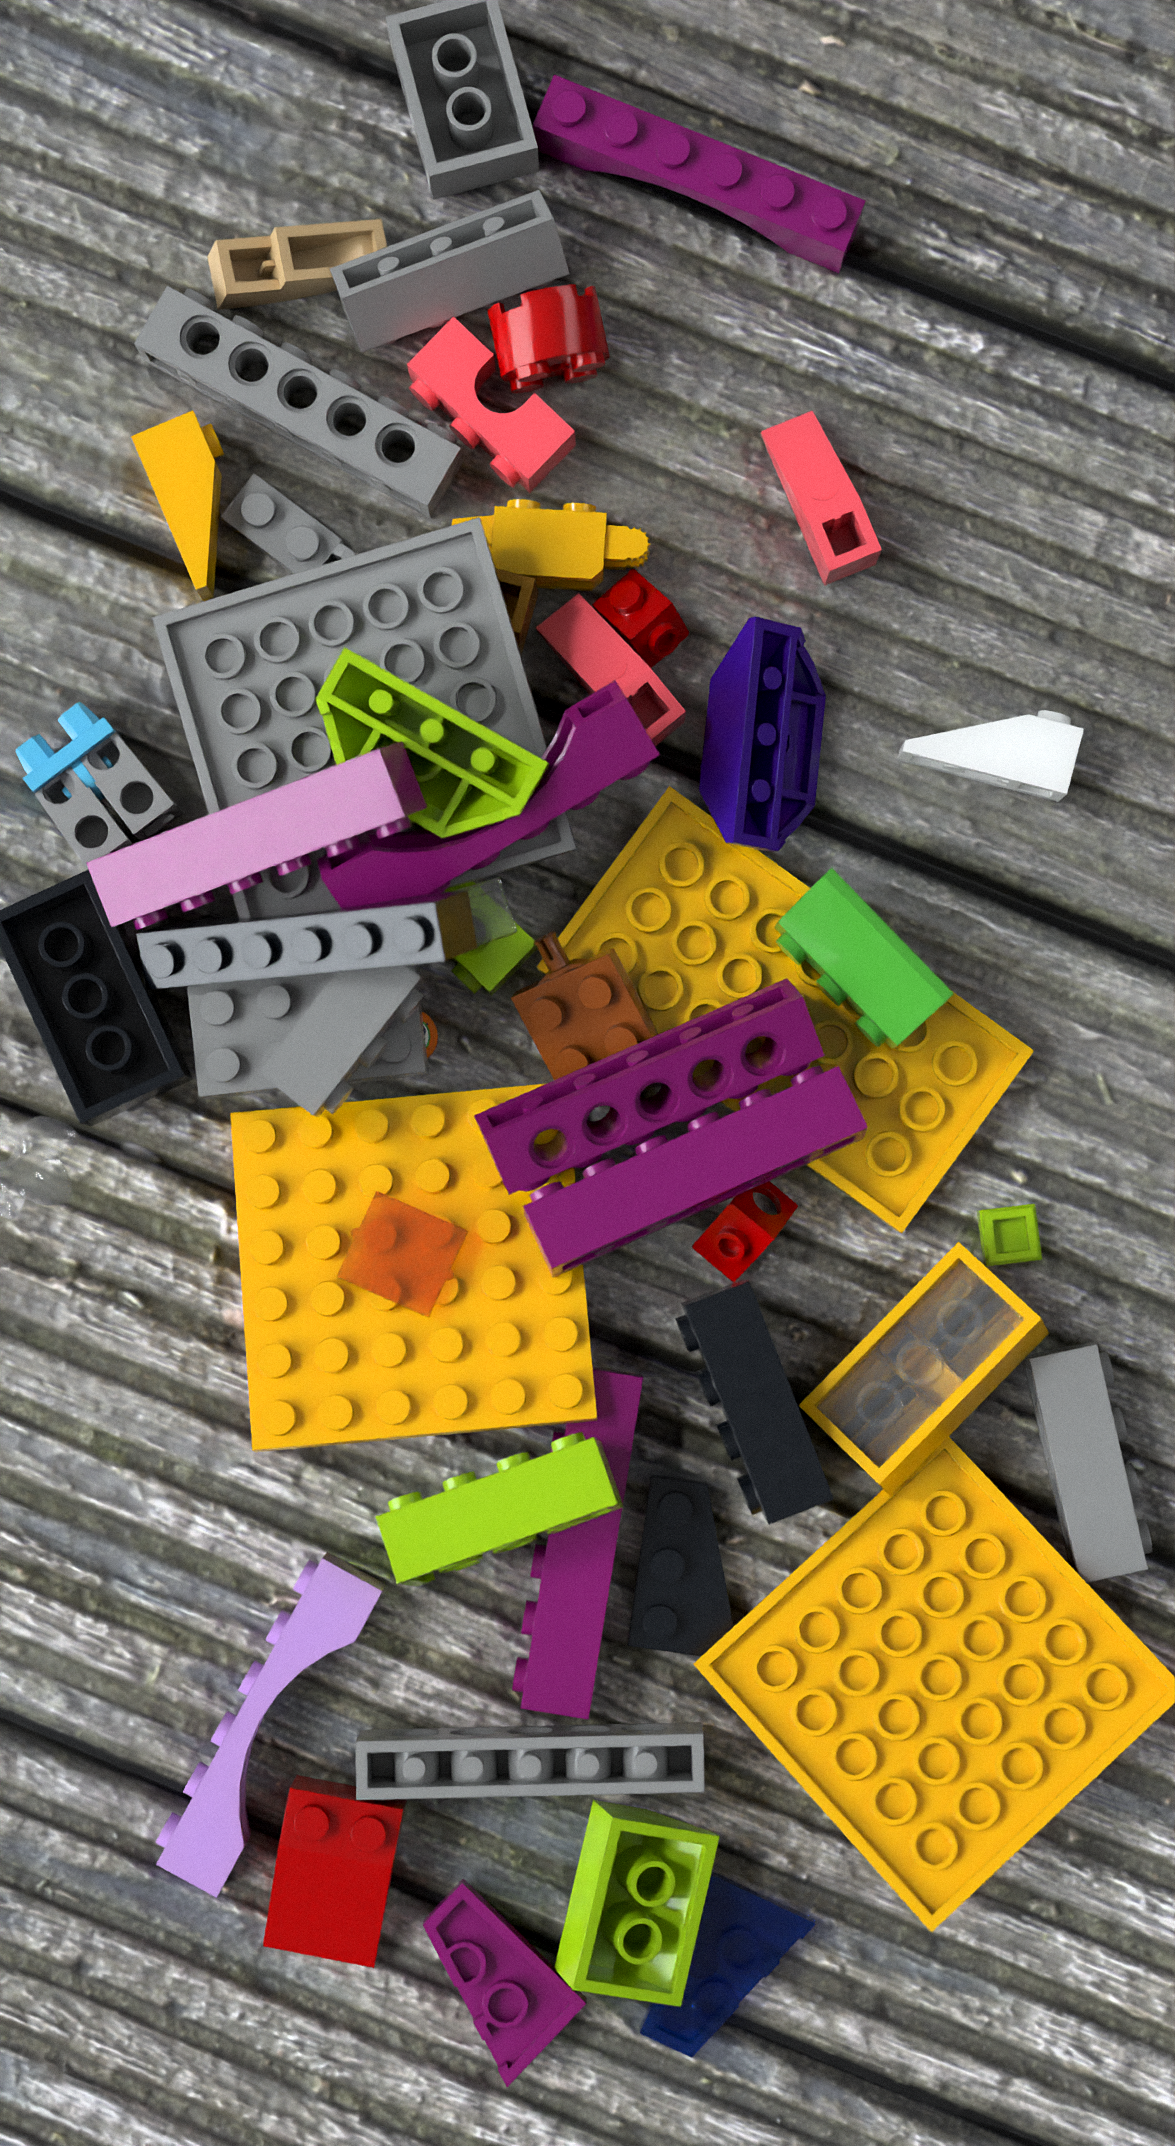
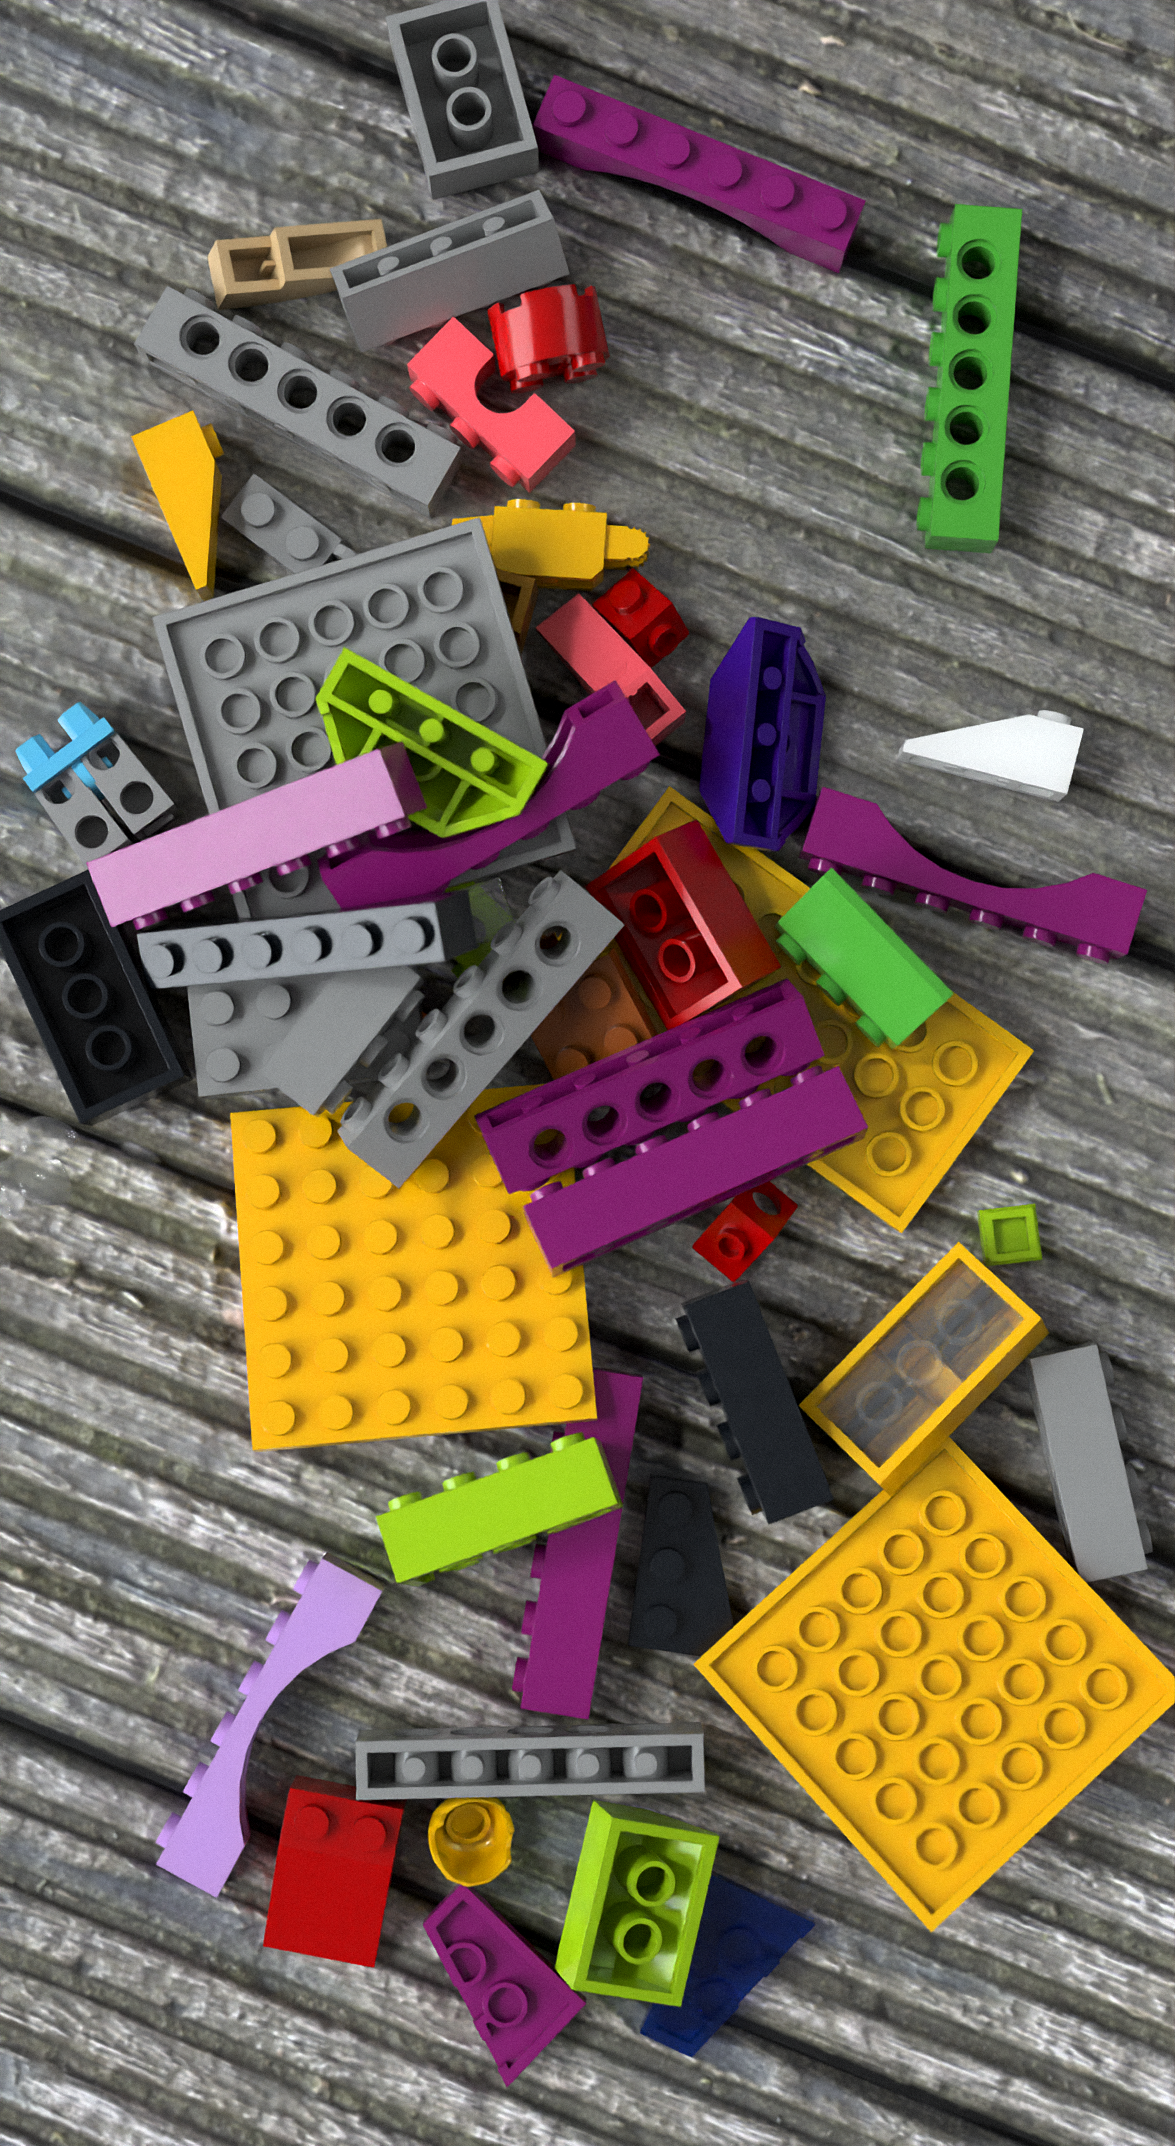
clear orange piece [337,1191,468,1318] -> none
coral slope [761,411,882,586] -> none
none -> light grey brick [337,870,625,1188]
none -> yellow hair [427,1797,515,1887]
none -> red slope [585,819,782,1031]
none -> magenta arch [798,787,1147,964]
none -> bright green brick [916,204,1022,554]

